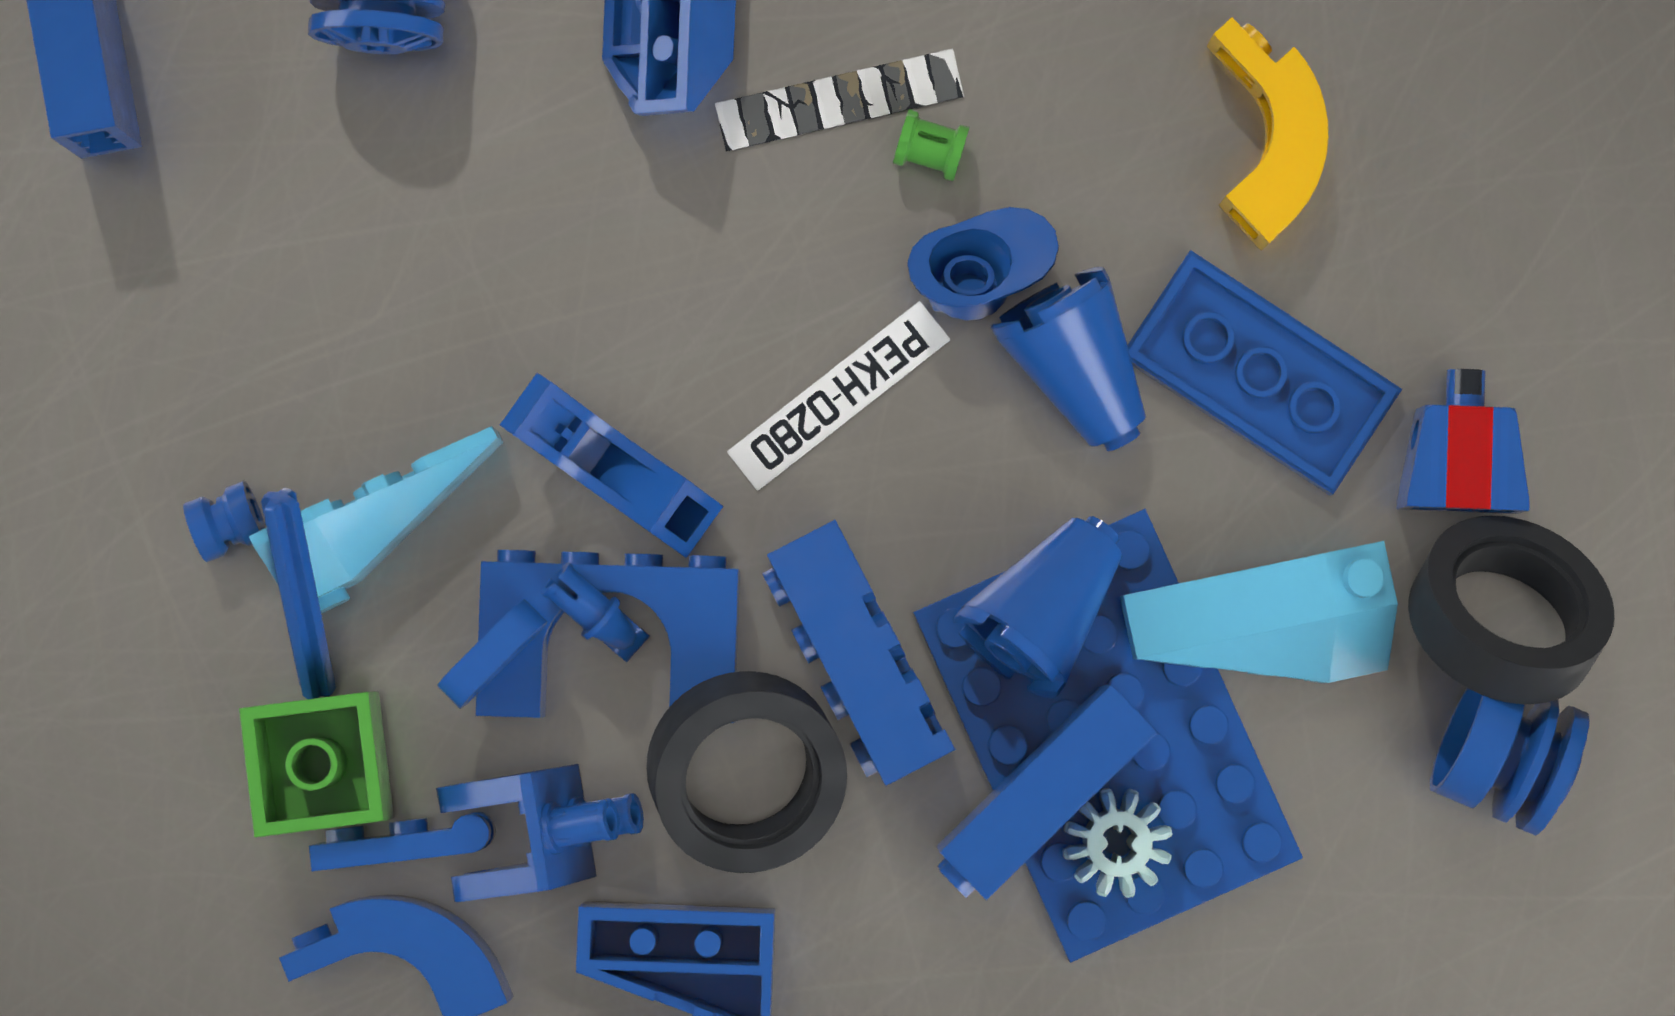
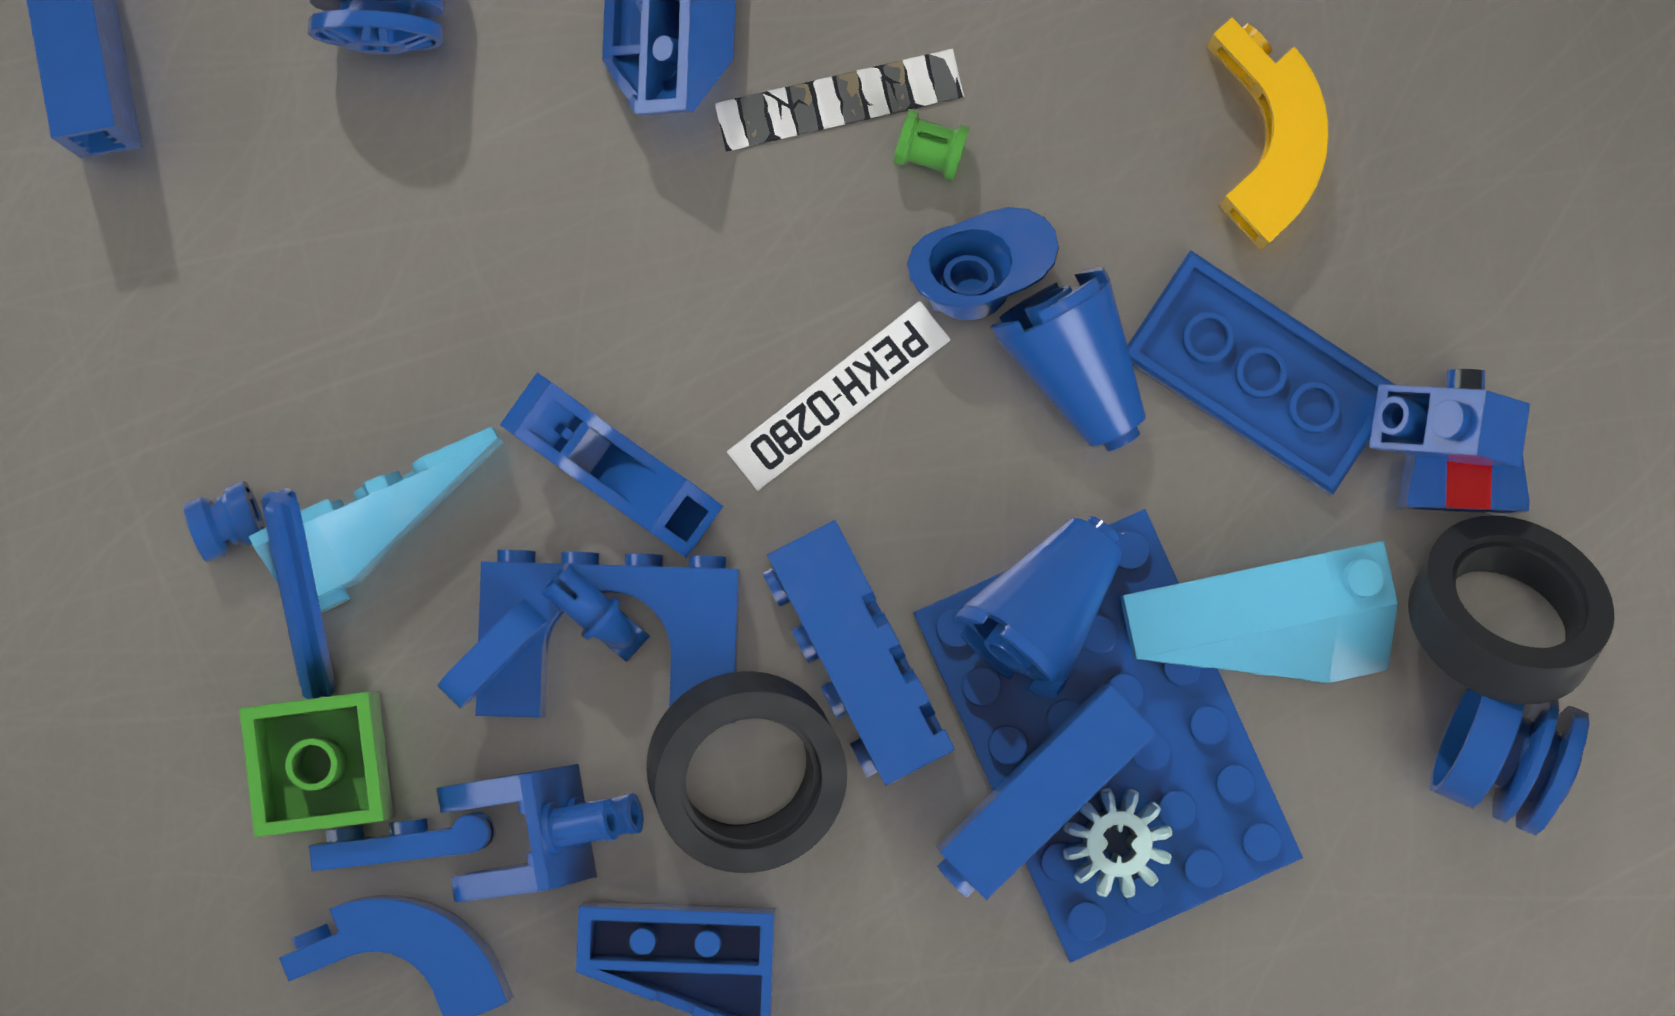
none -> blue slope [1369,384,1530,468]

